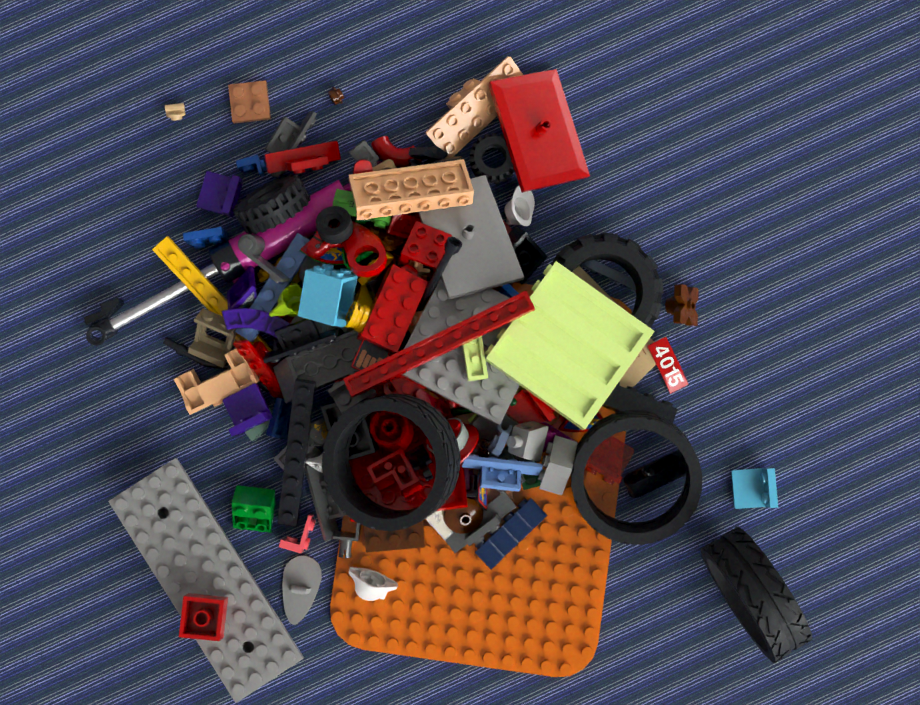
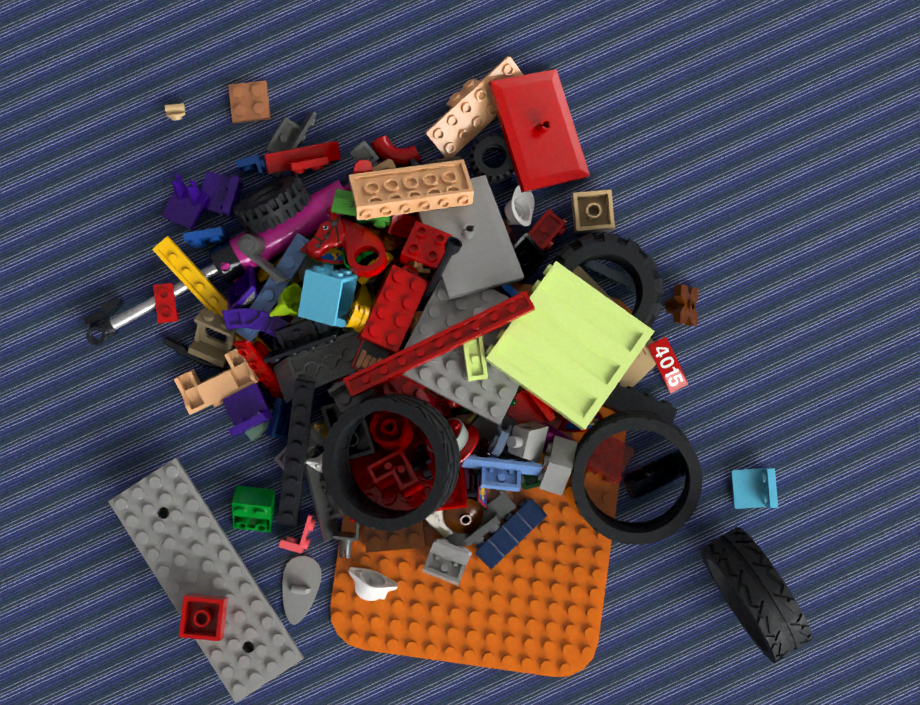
black tyre [316,206,353,244] -> none
reddish brown plate [328,87,344,105] -> none
black slope [409,147,448,160] -> none
none -> red bracket [153,283,180,323]
none -> dark purple plate [162,174,209,230]
none -> light grey bracket [422,538,472,586]
none -> red bracket [528,209,567,251]
none -> tan brick [571,190,615,234]

